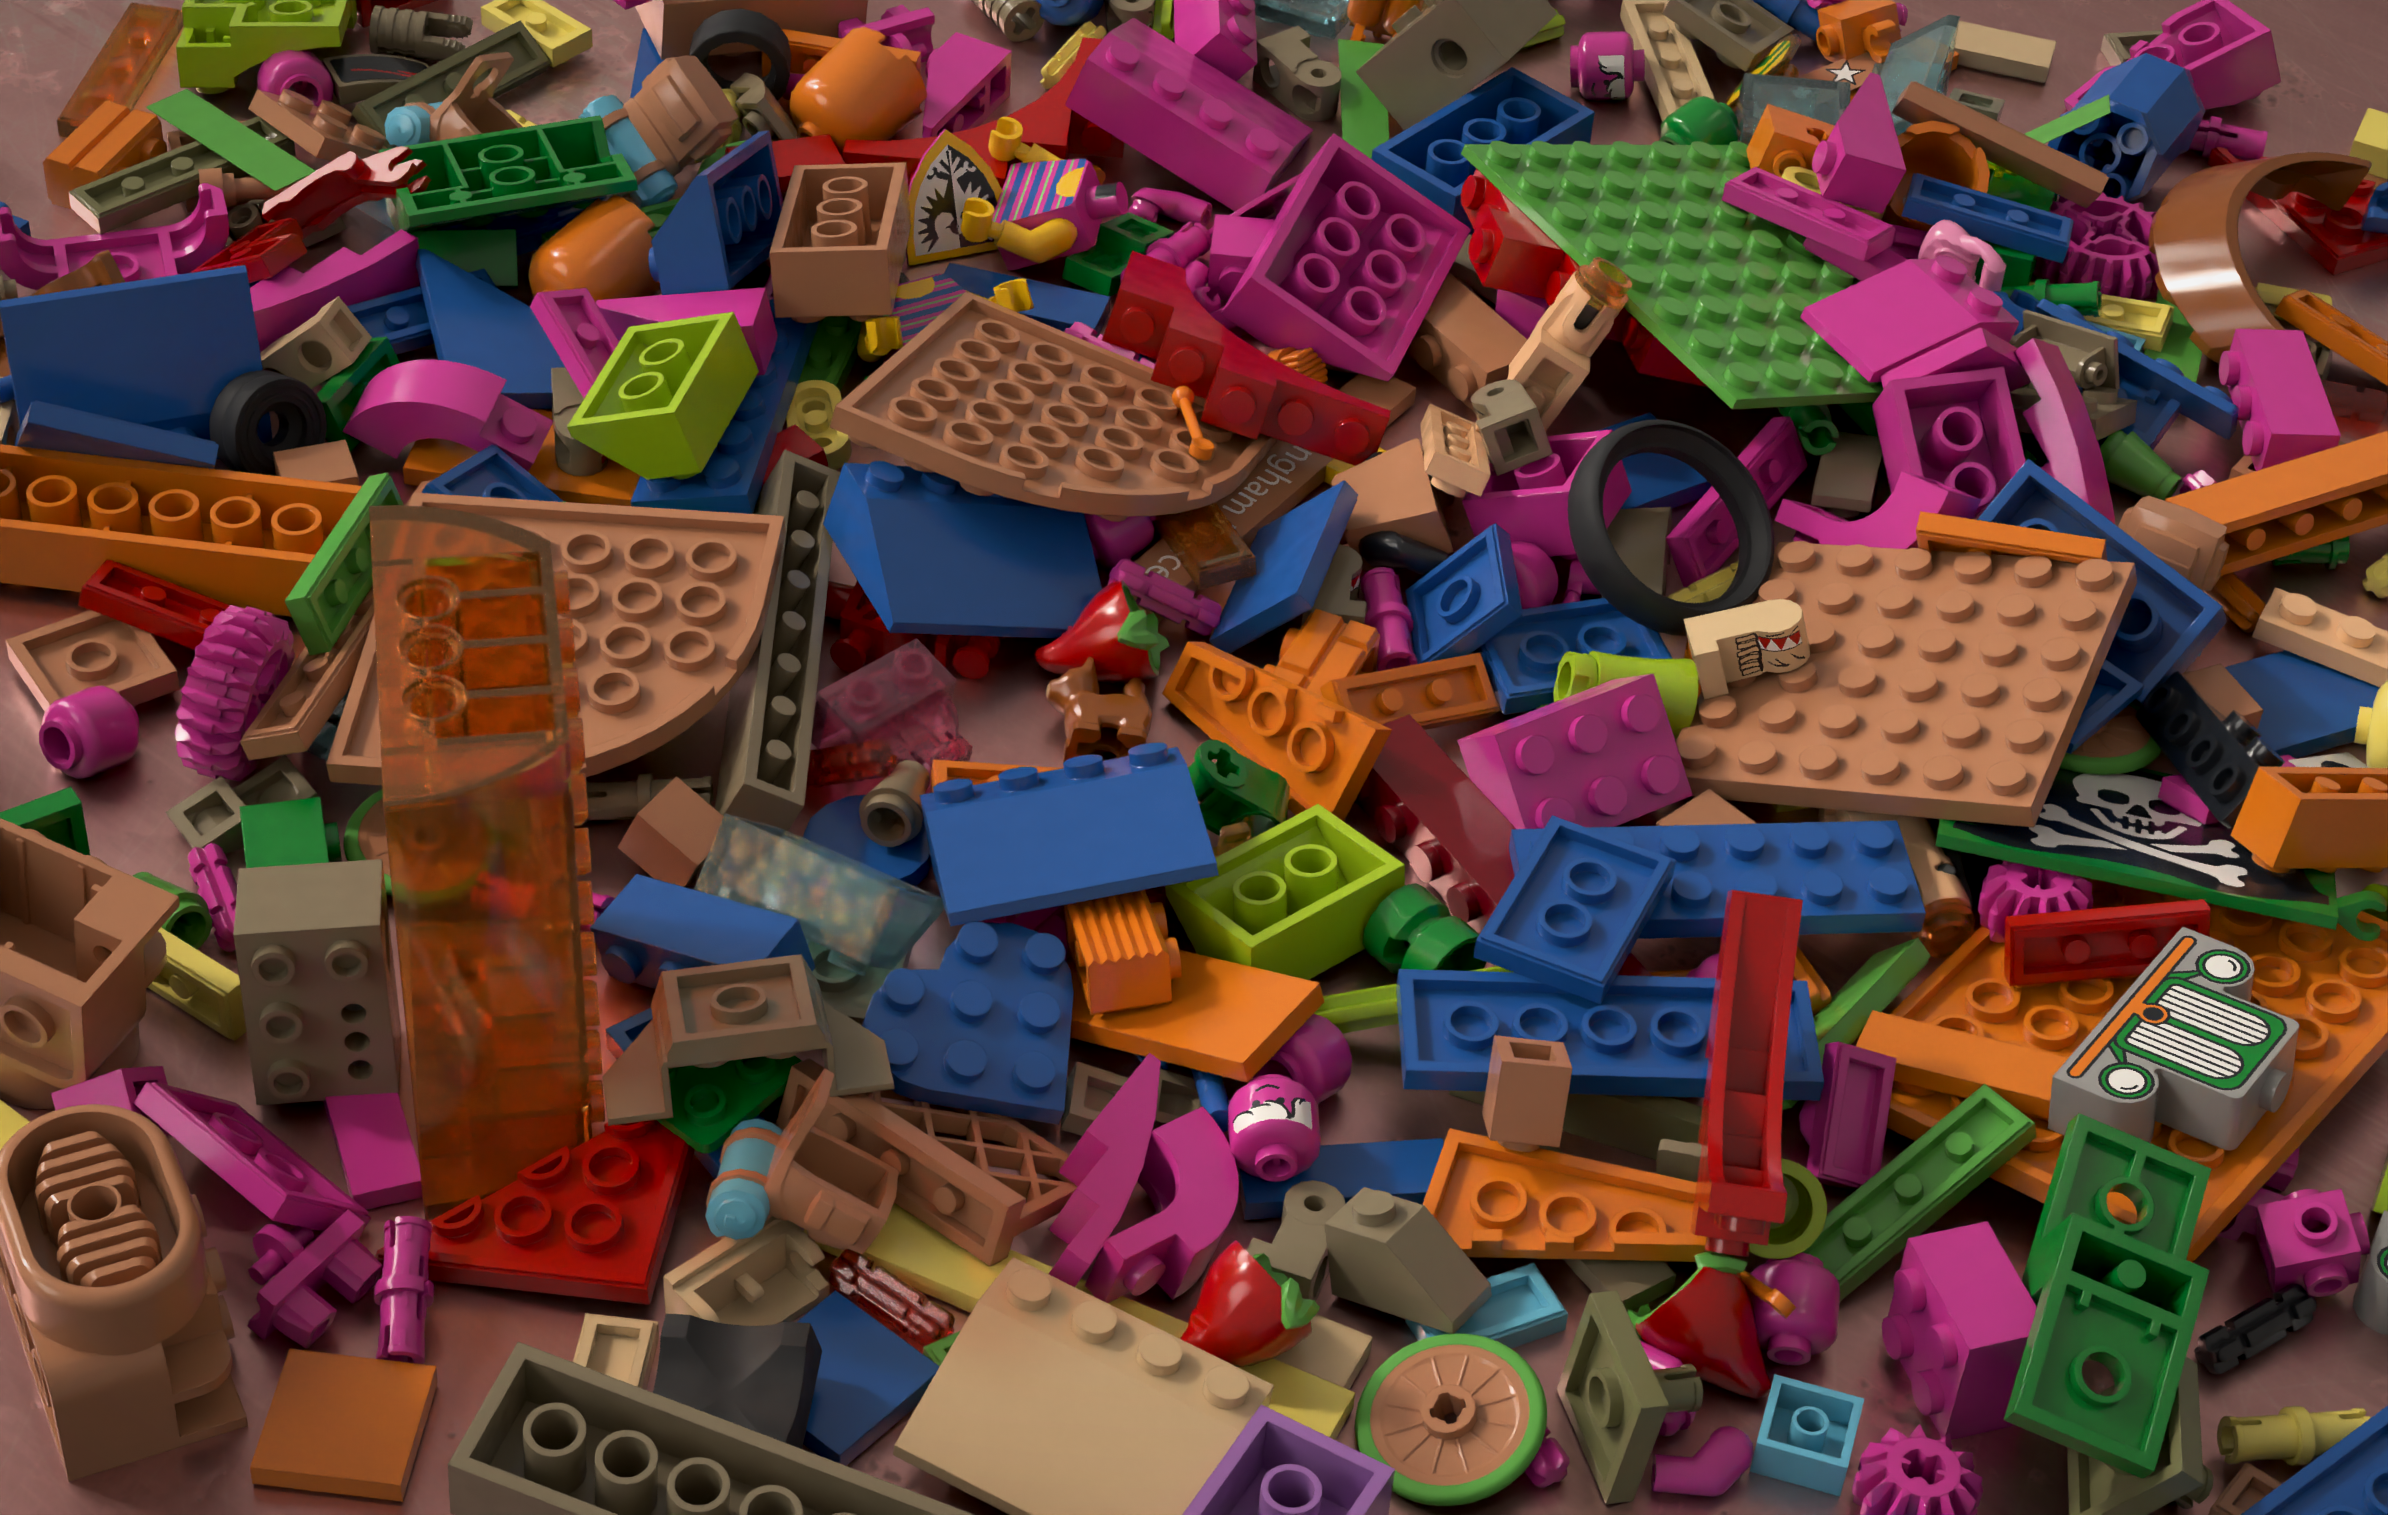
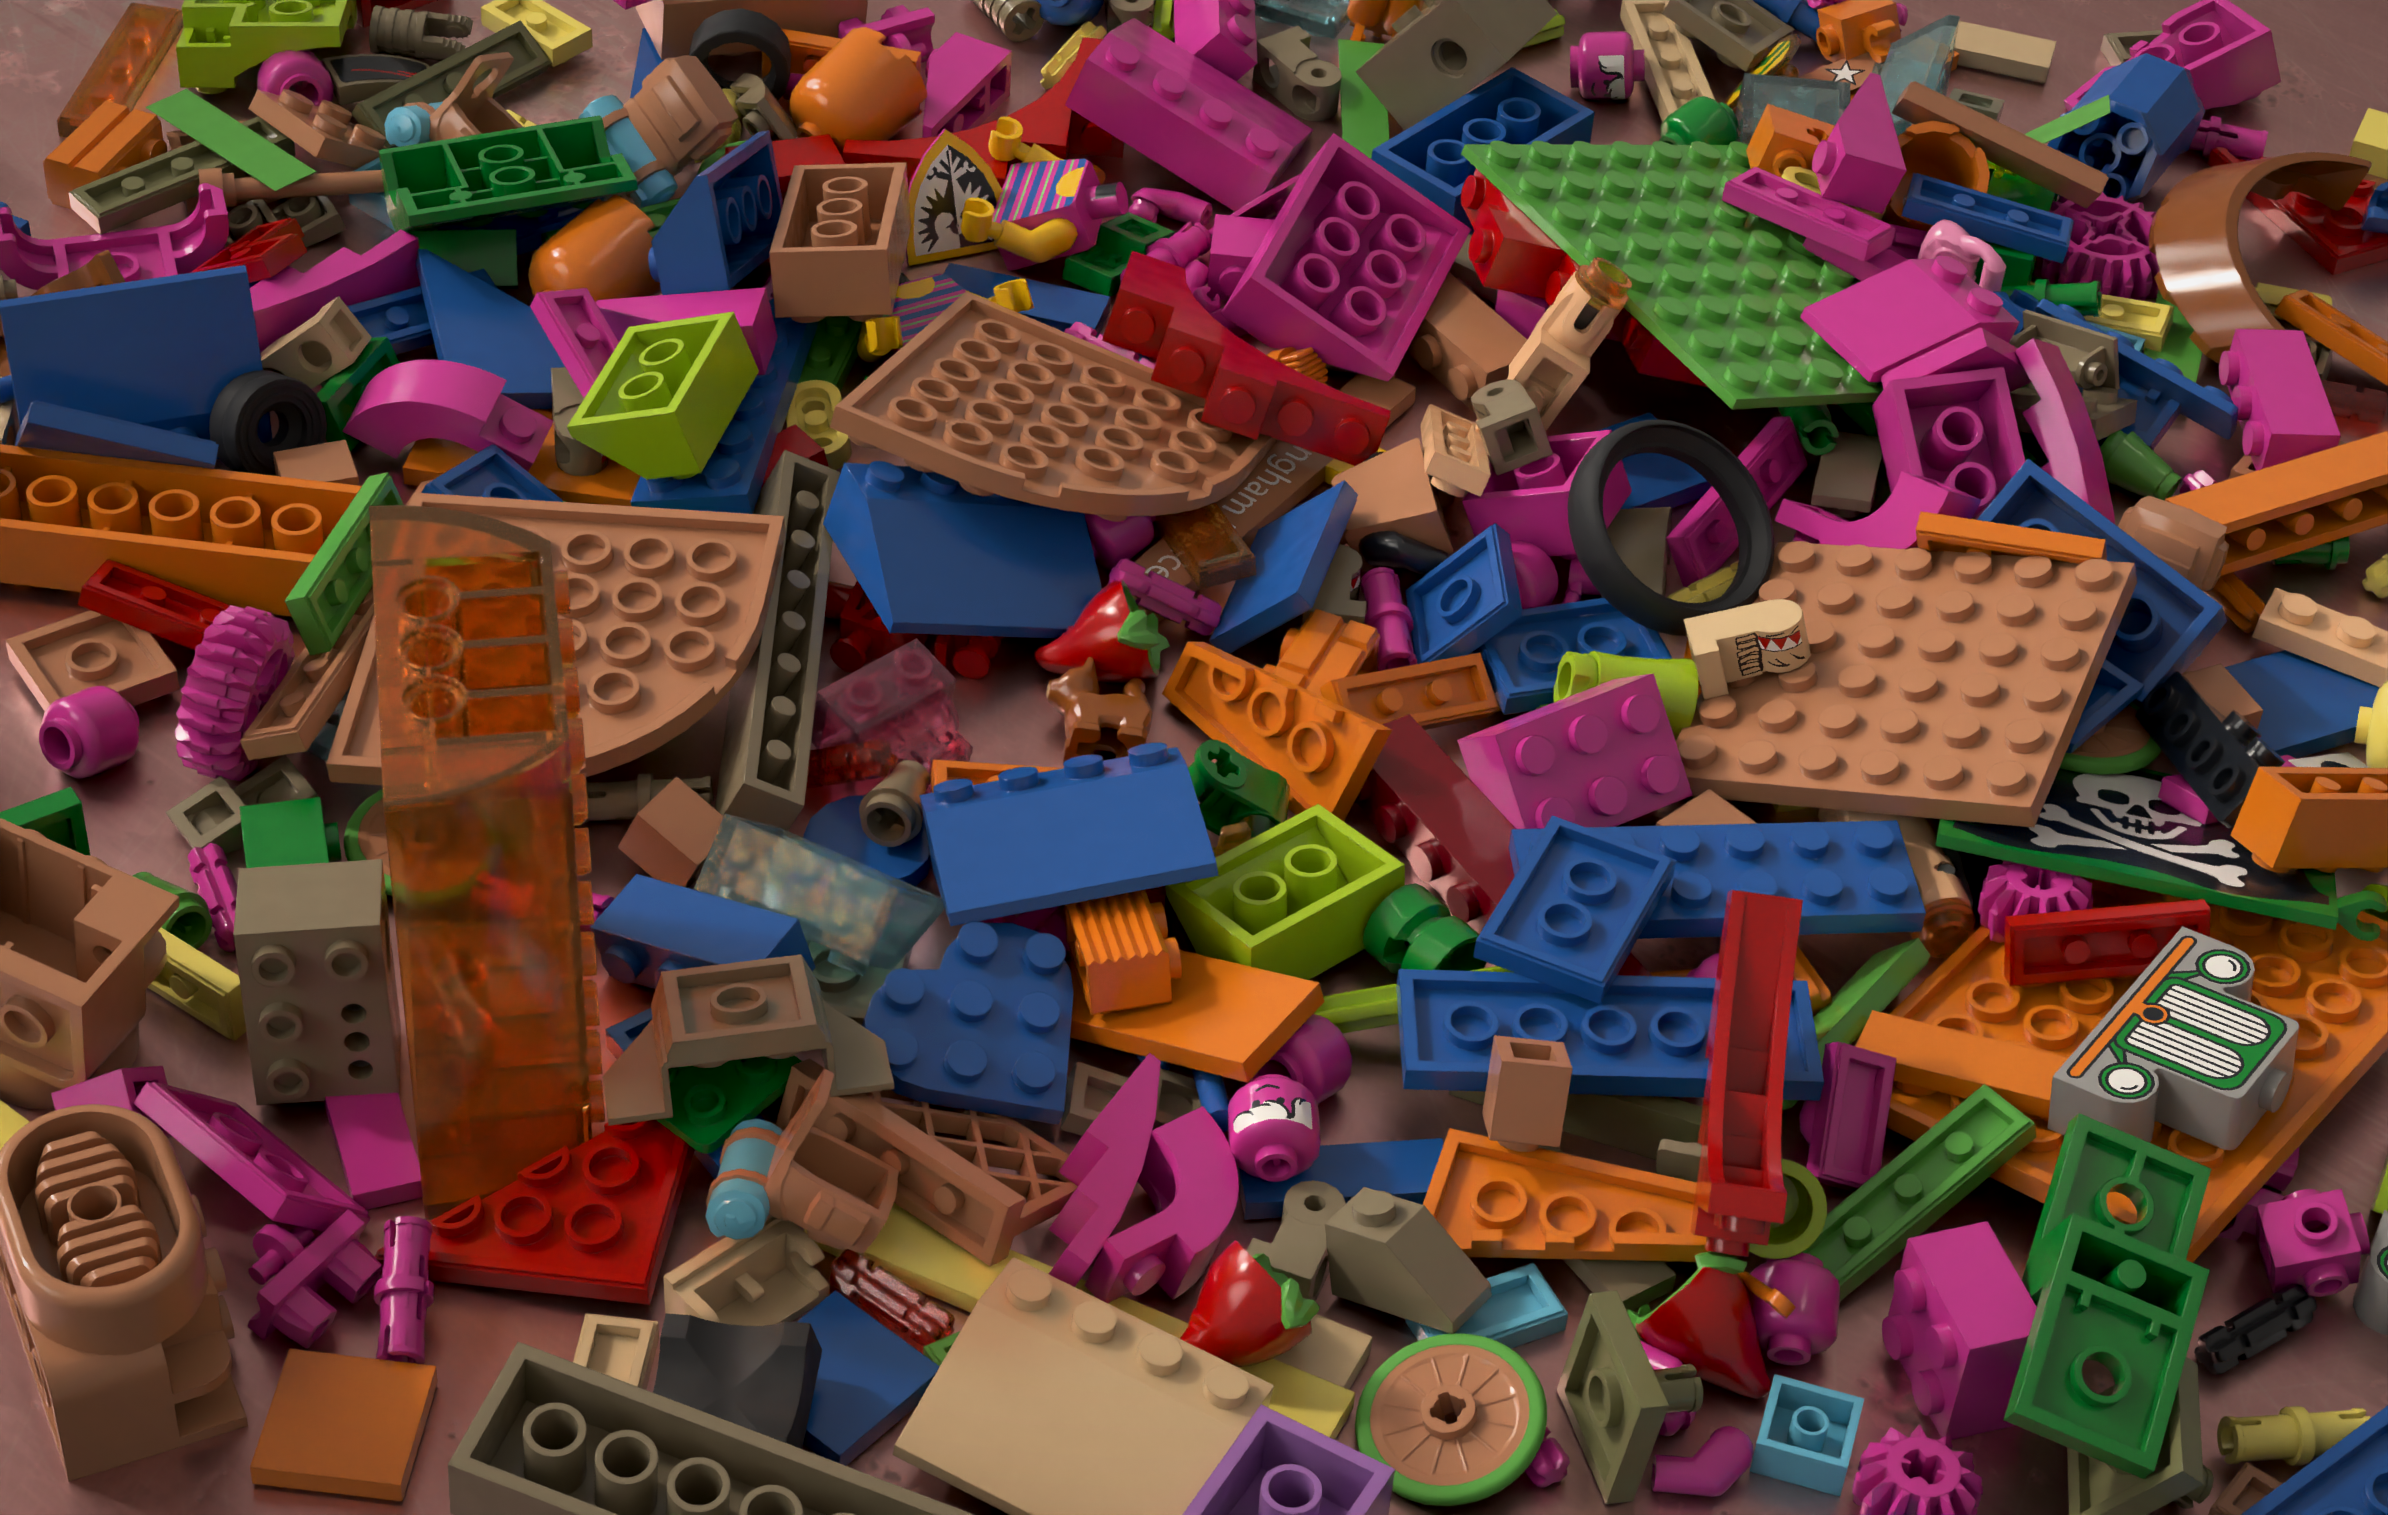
red arm [262,146,431,240] -> none
orange hinge [1172,386,1215,460] -> none

